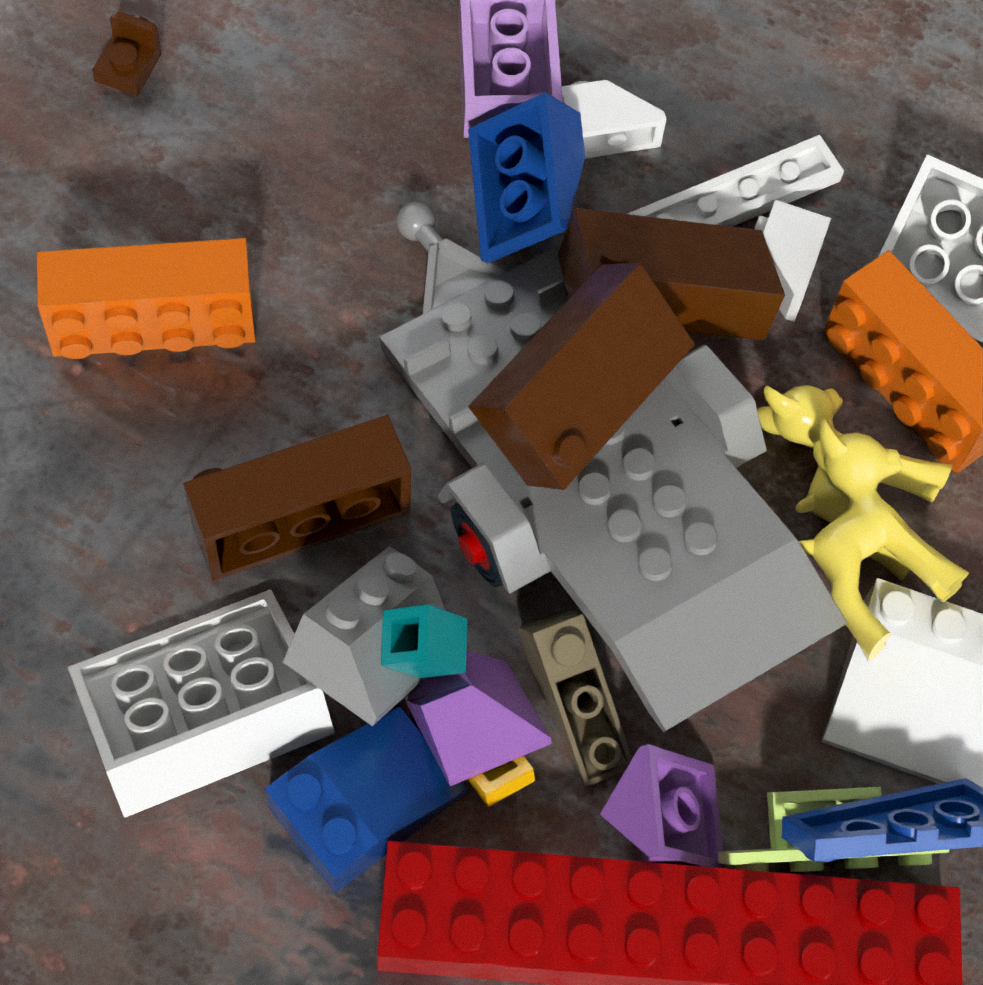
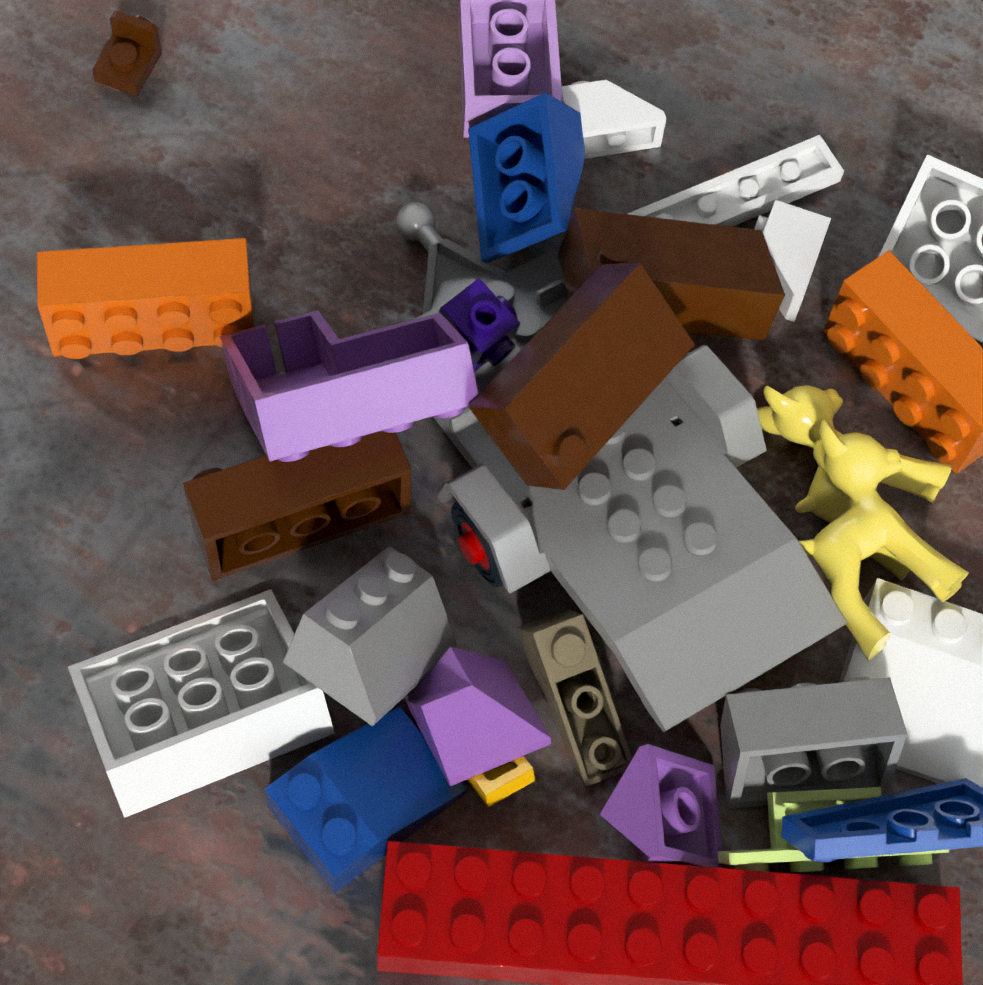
teal brick [381,604,468,678] -> none
none -> medium lavender piece [220,310,478,462]
none -> dark purple brick [439,278,521,372]
none -> light grey slope [720,677,907,809]

